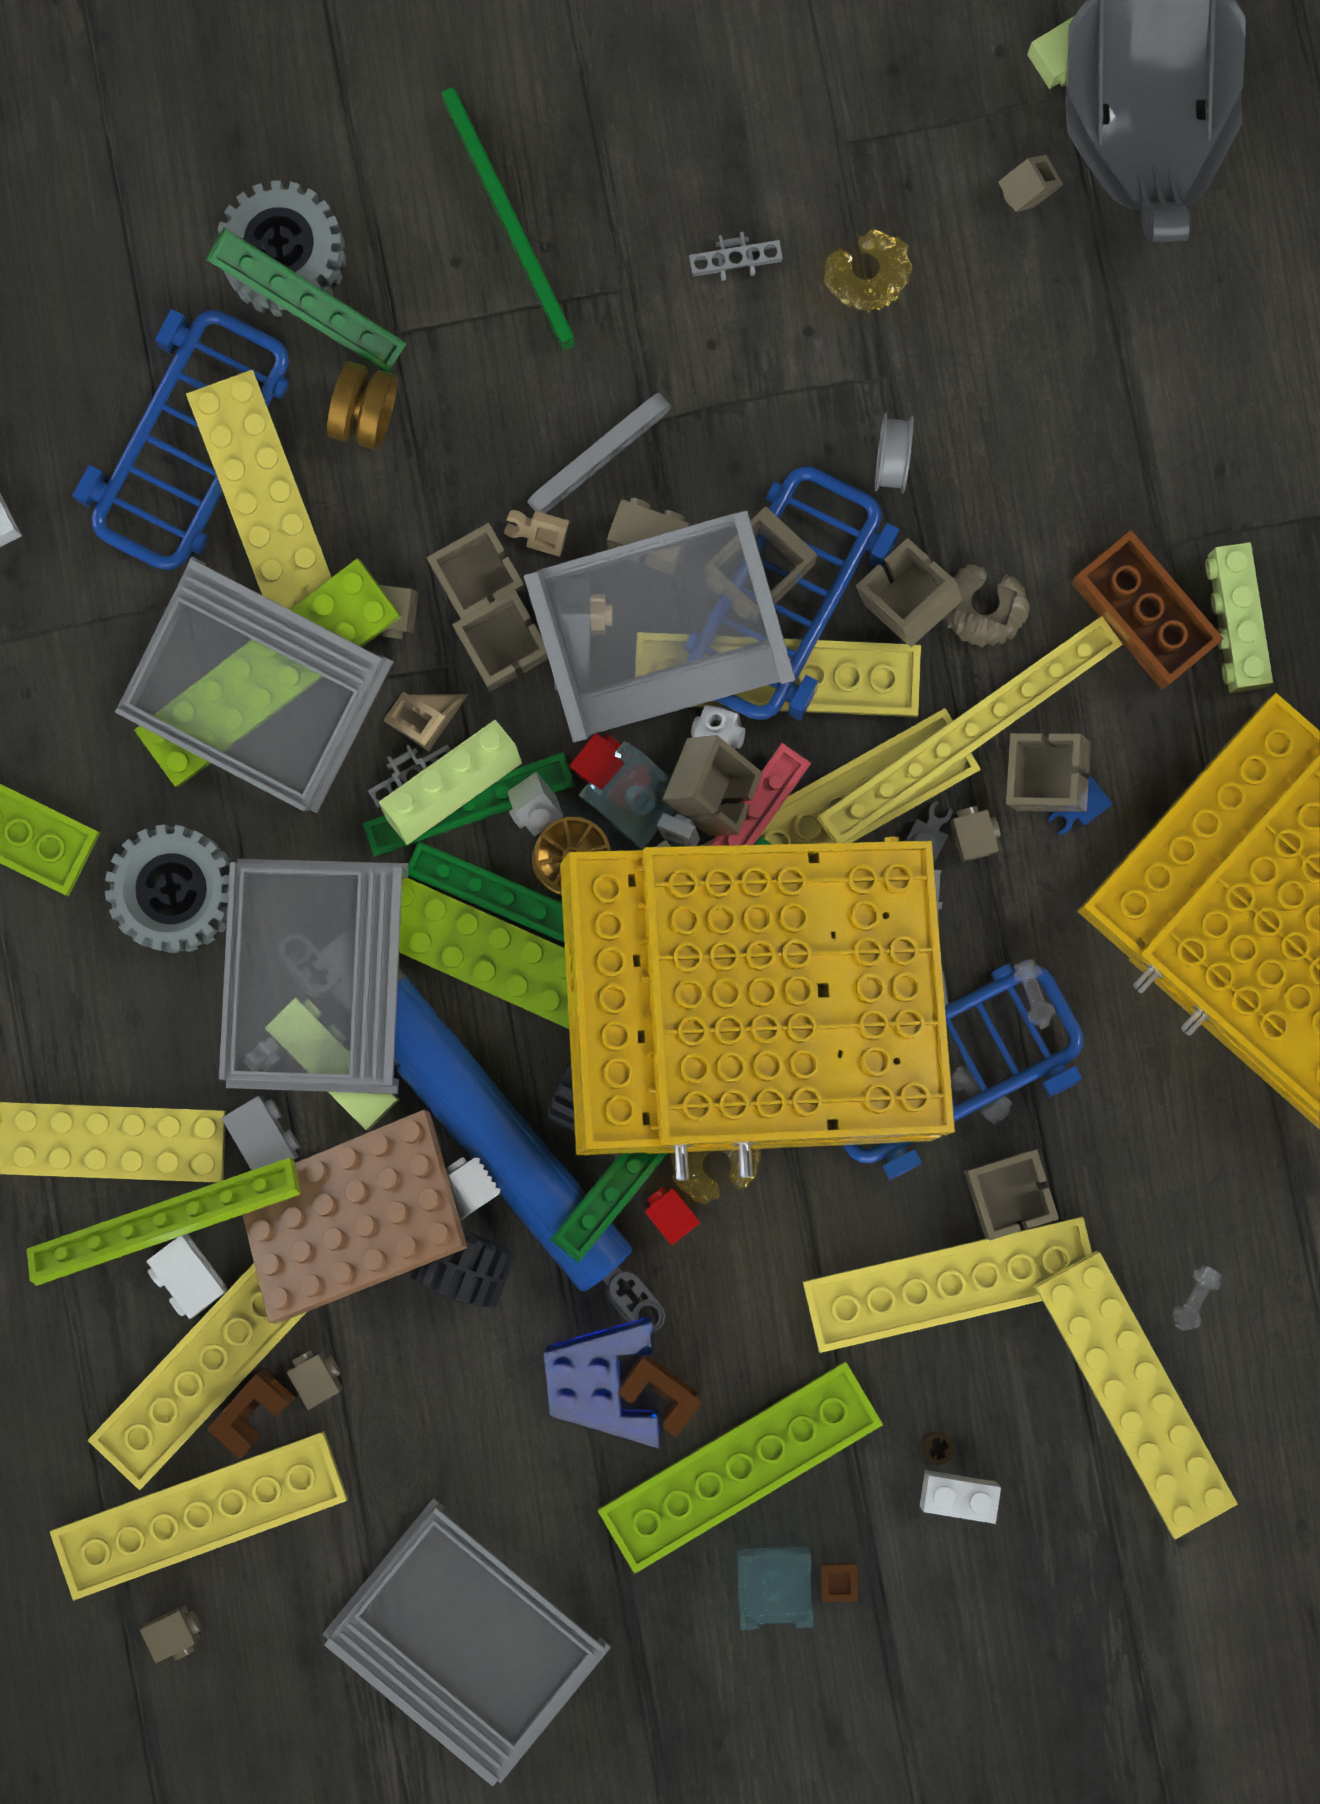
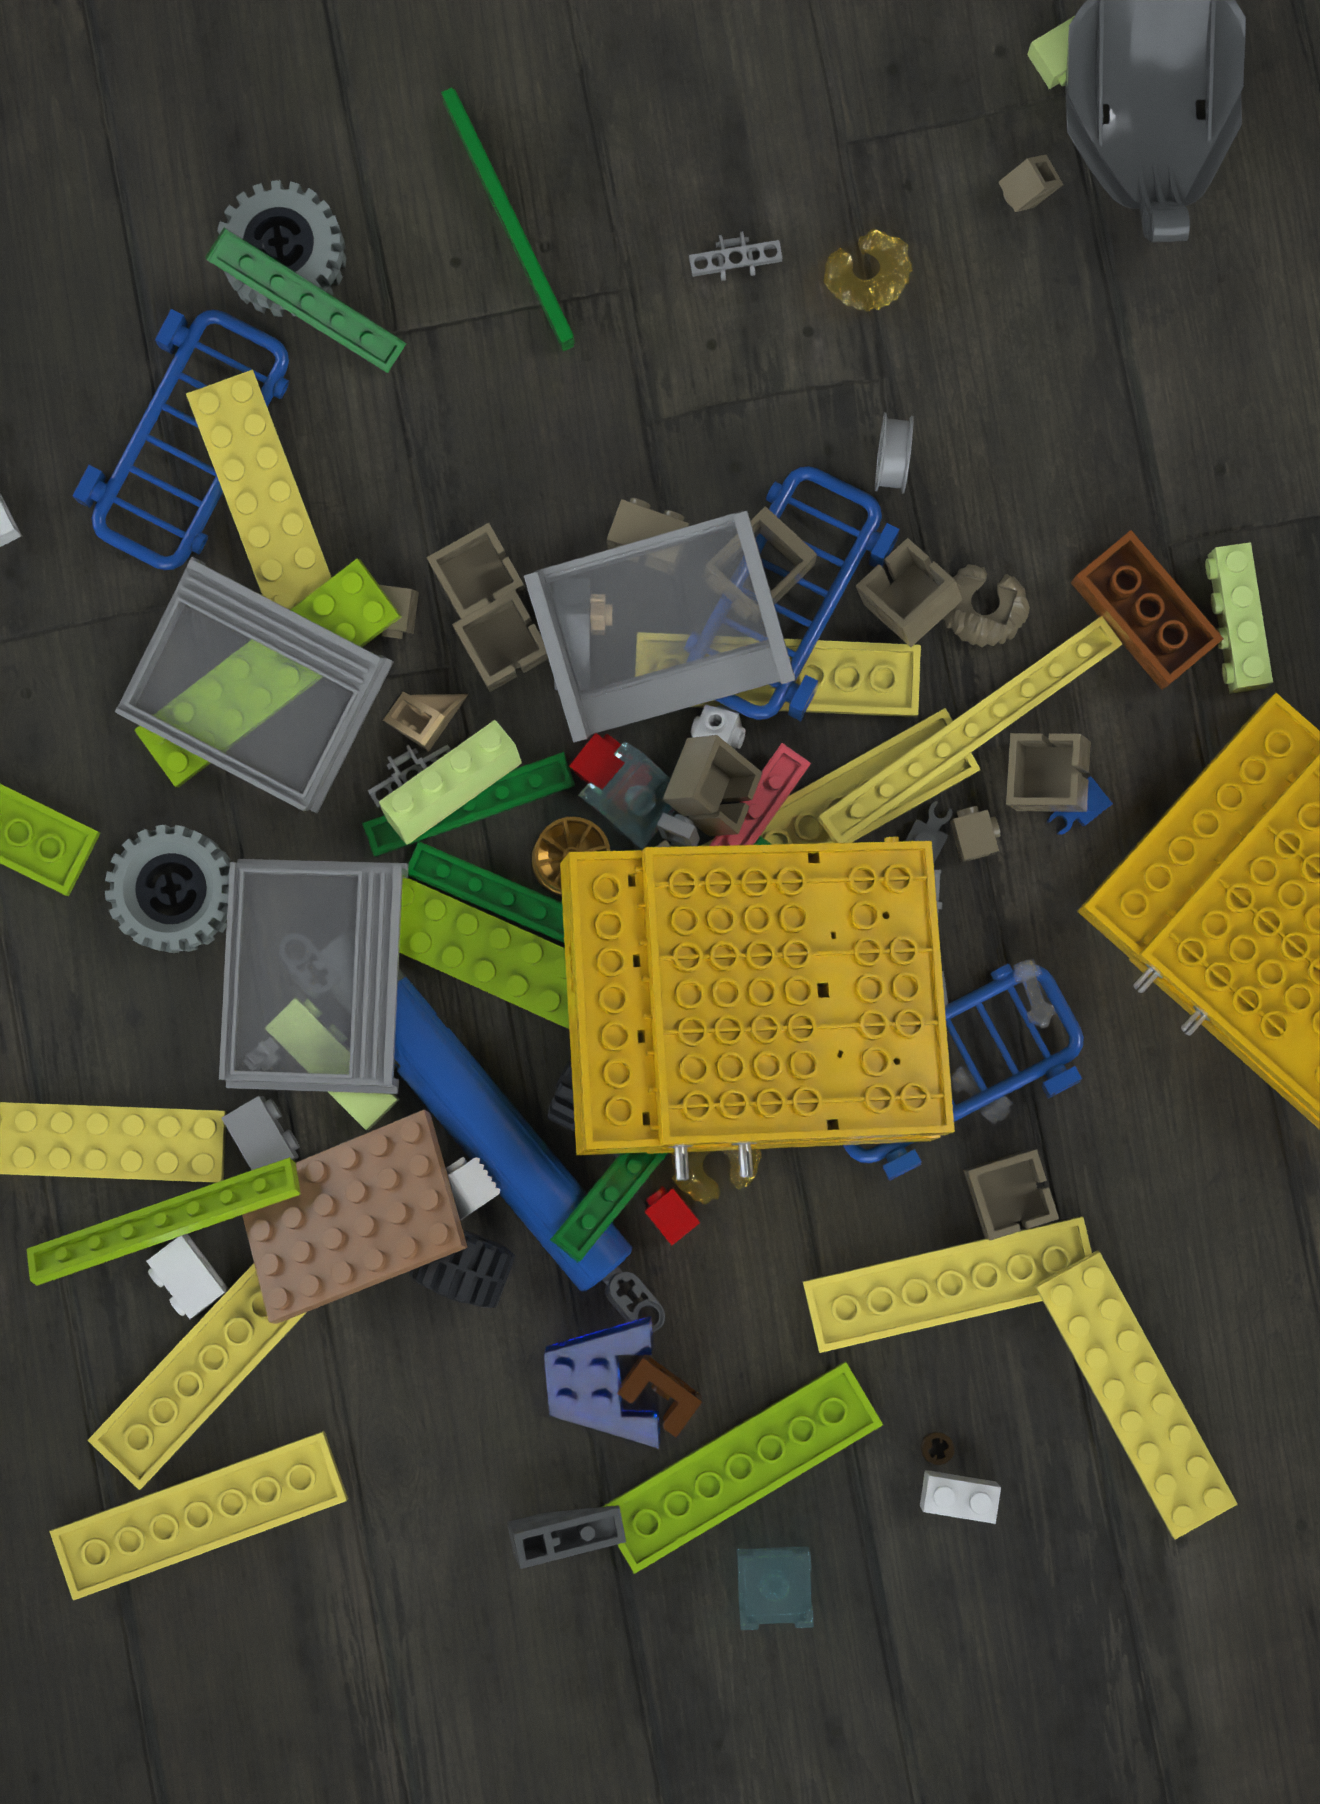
dark tan brick [140,1605,202,1664] -> none
reddish brown panel [207,1367,298,1459] -> none
dark tan brick [287,1350,343,1410] -> none
piece [323,1498,611,1786] -> none
pearl gold wheel [327,361,398,451] -> none
tan plate [504,510,569,557] -> none
light grey brick [507,772,563,837] -> none
light grey beam [527,393,672,514] -> none
reddish brown plate [820,1562,858,1602] -> none
clear bar [1172,1265,1222,1332] -> none
none -> dark grey slope [507,1505,626,1569]

